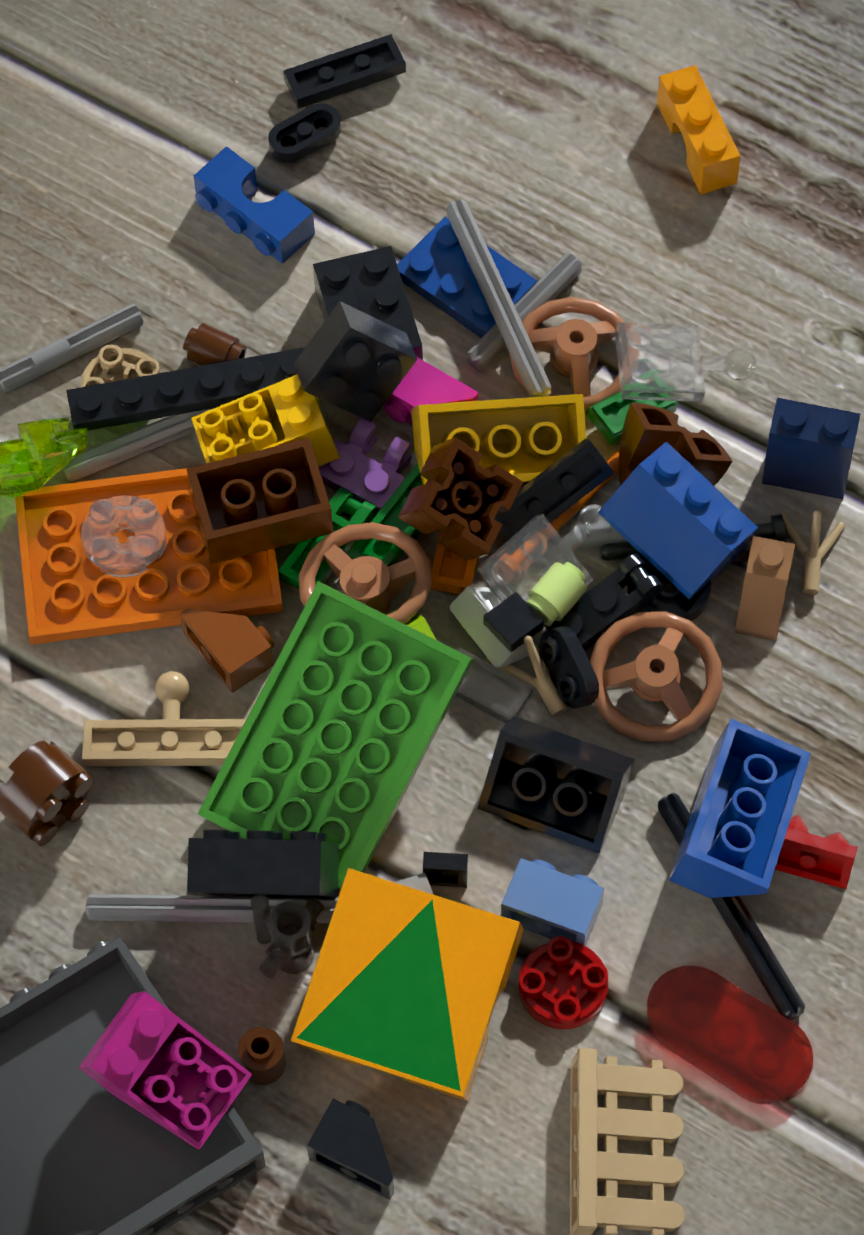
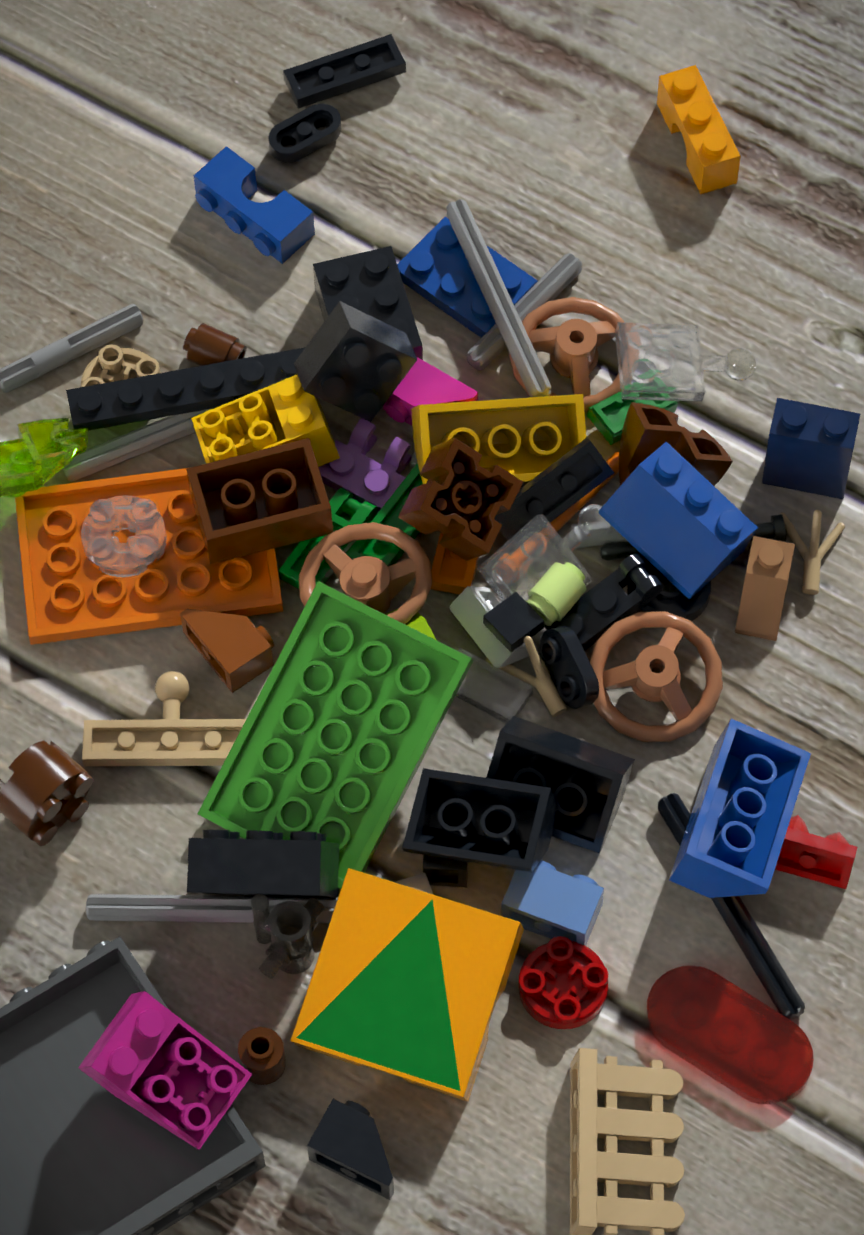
none -> black slope [402,768,558,872]

